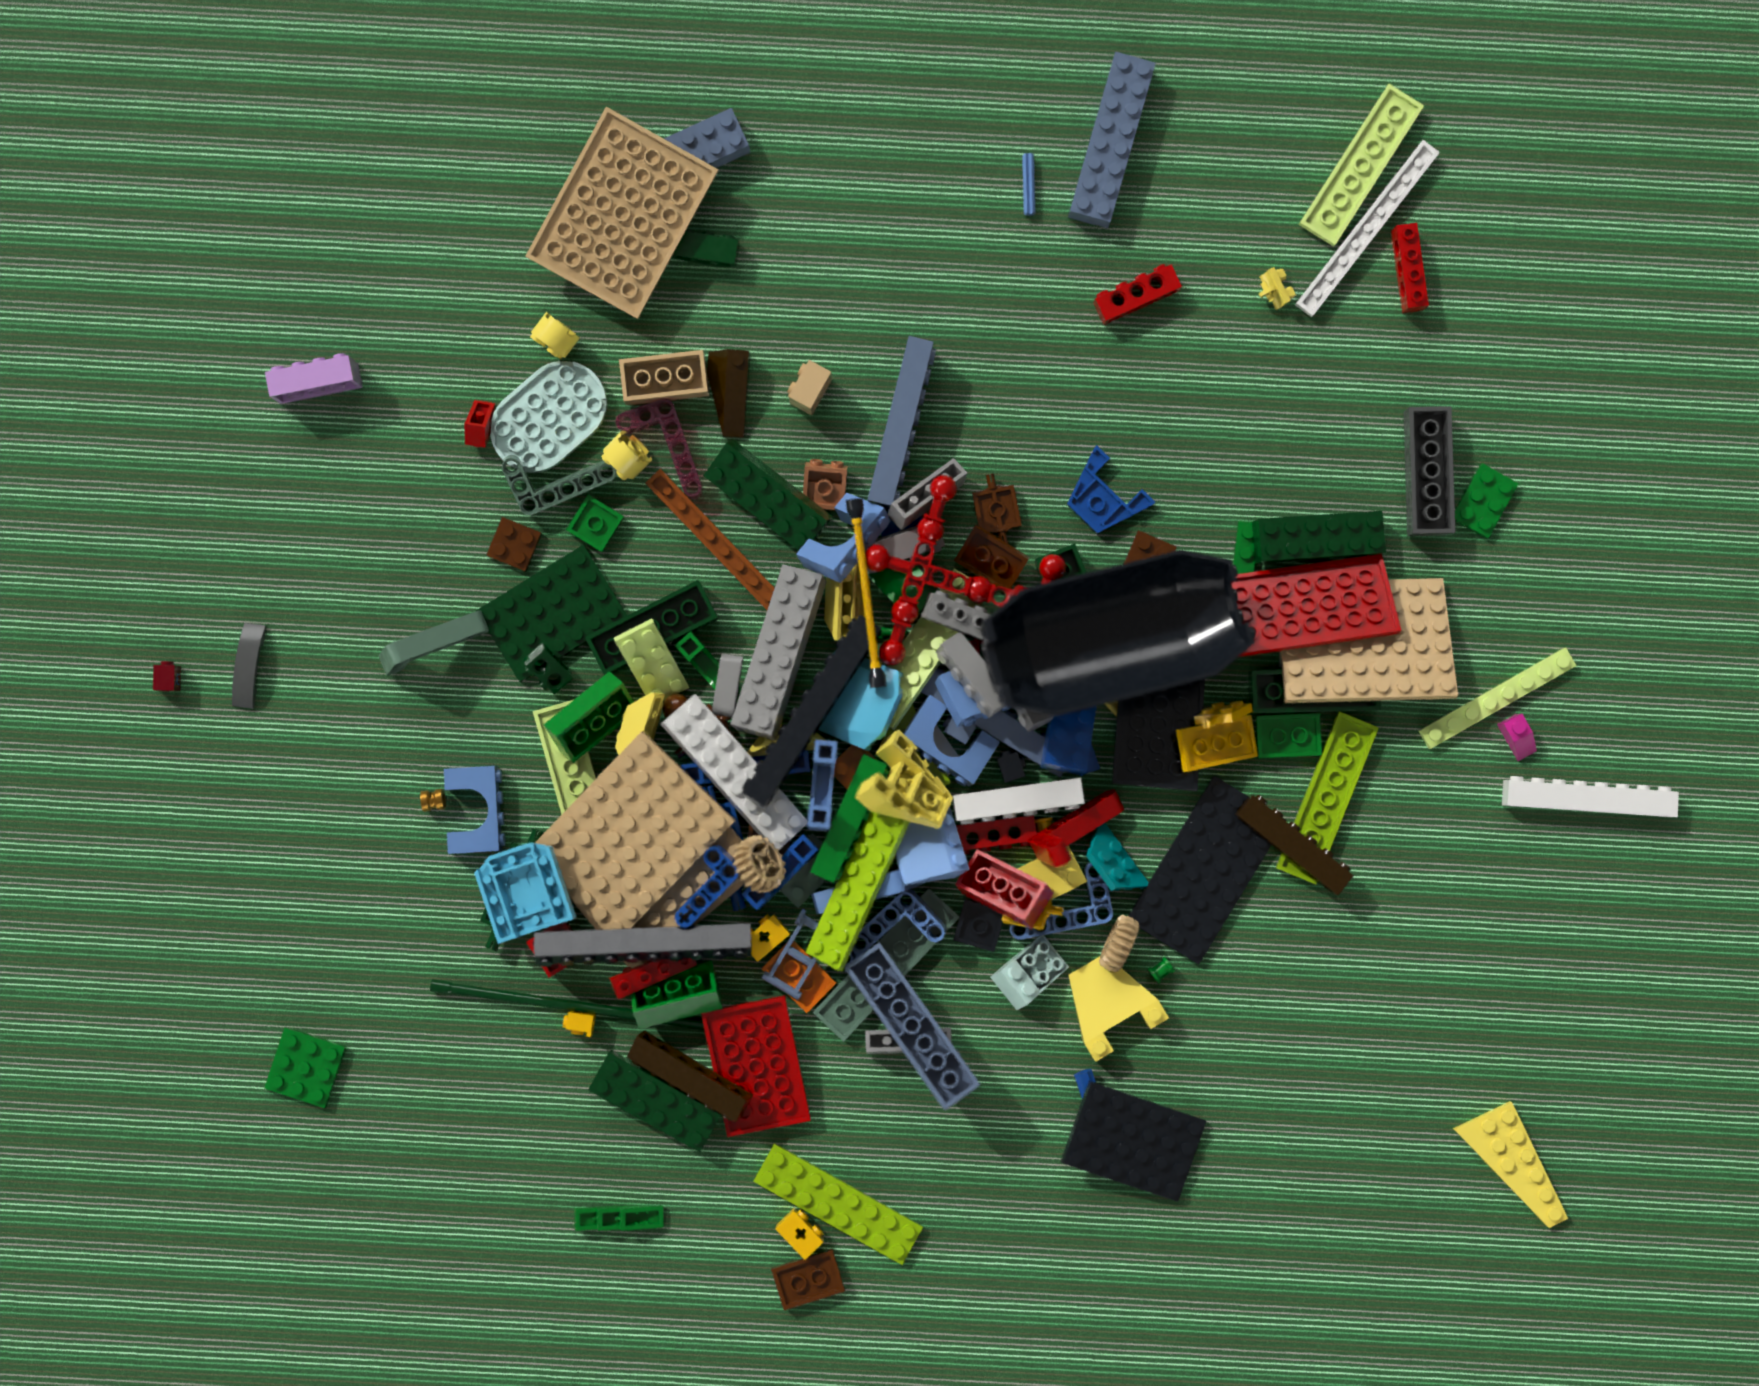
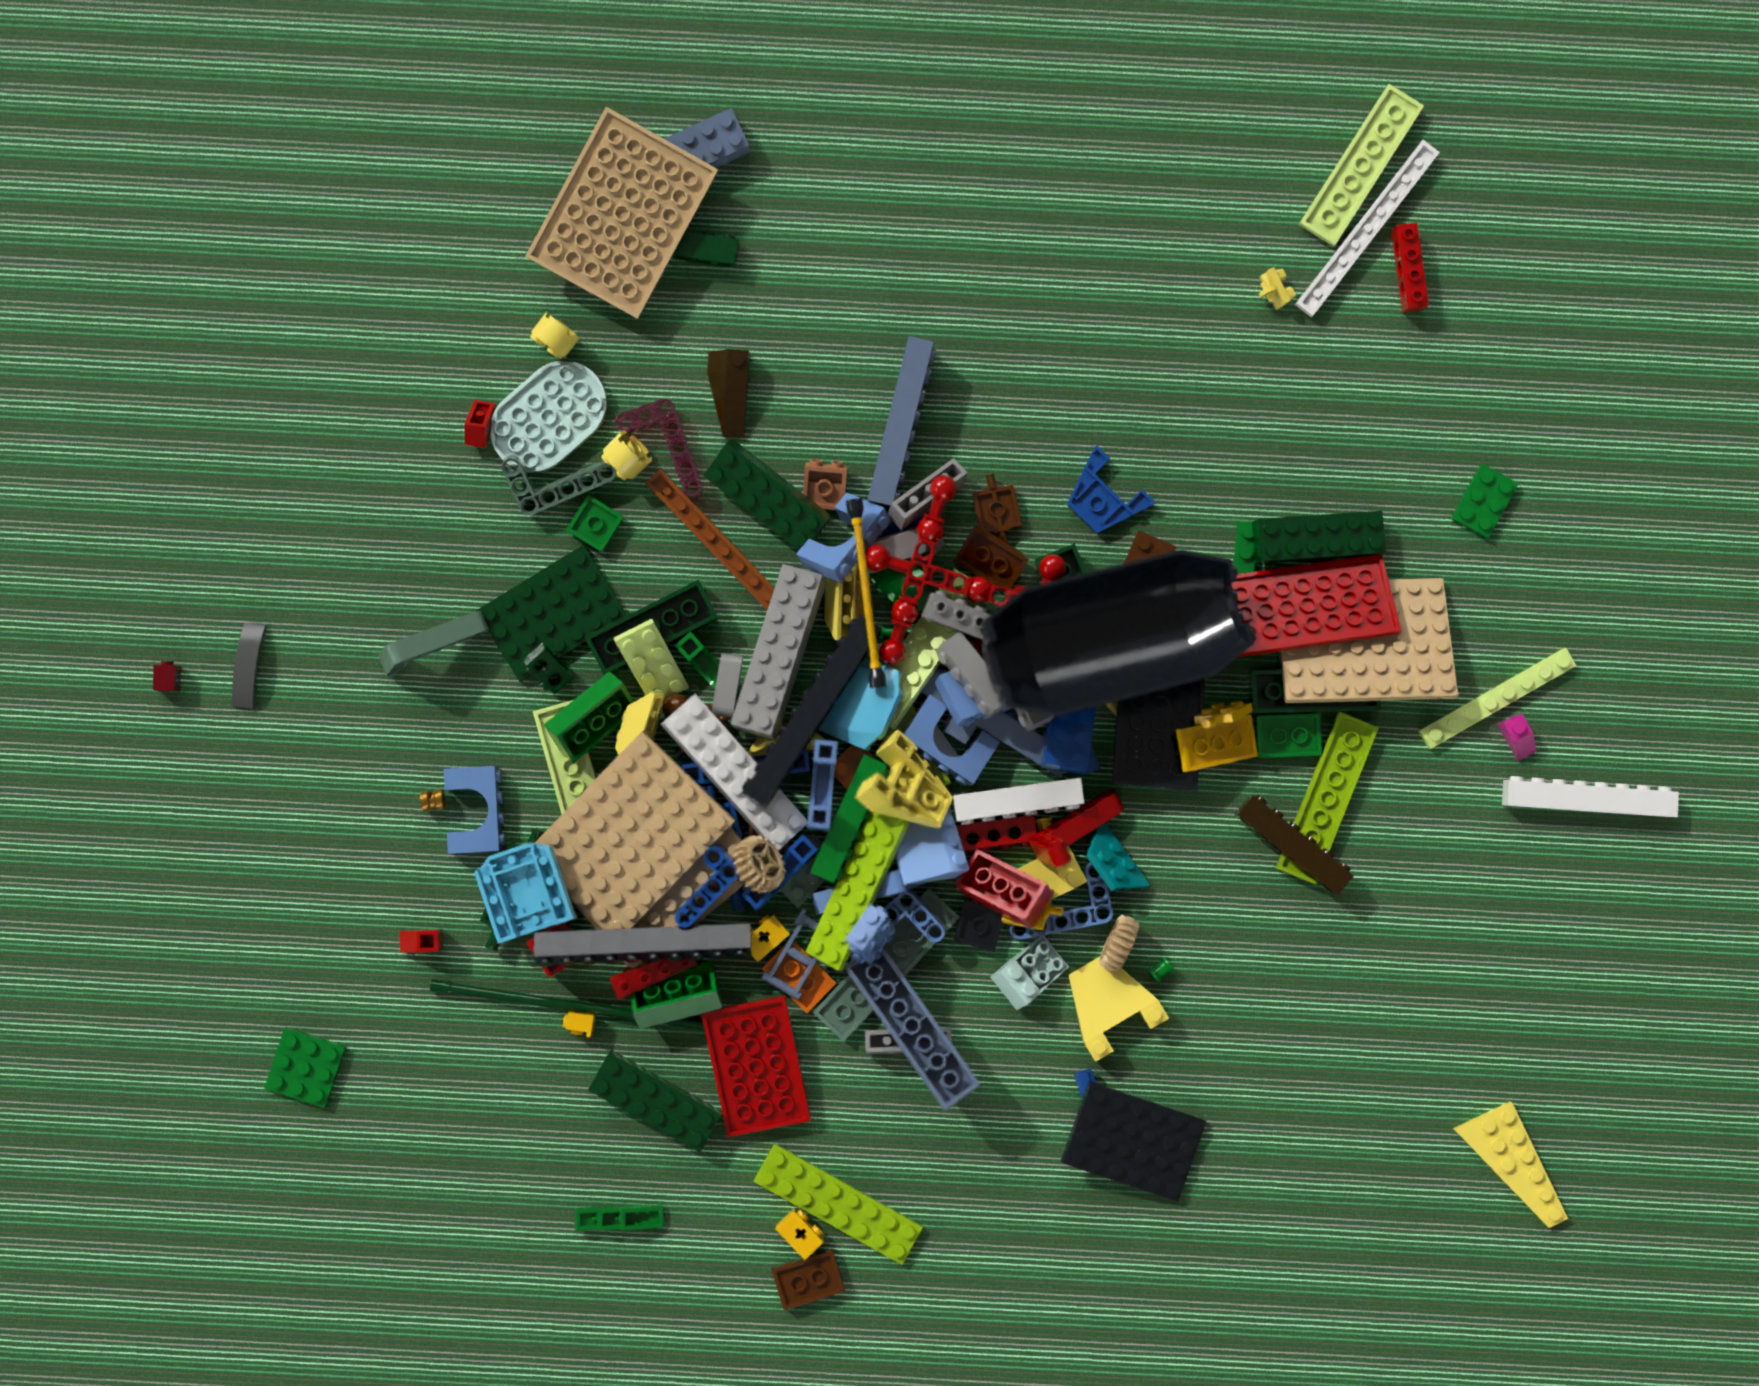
lavender brick [265,353,363,404] -> none
reddish brown plate [486,517,542,572] -> none
tan brick [619,350,710,406] -> none
dark brown brick [627,1030,753,1122] -> none
tan brick [787,360,832,416] -> none
black brick [996,750,1026,783] -> none
medium blue axle [1022,153,1035,216] -> none
sand blue brick [1068,51,1156,229] -> none
red brick [1093,264,1182,325] -> none
black plate [1128,776,1286,964] -> none
dark grey brick [1403,406,1455,536] -> none
none -> red slope [399,929,443,953]
none -> medium blue brick [845,904,894,965]

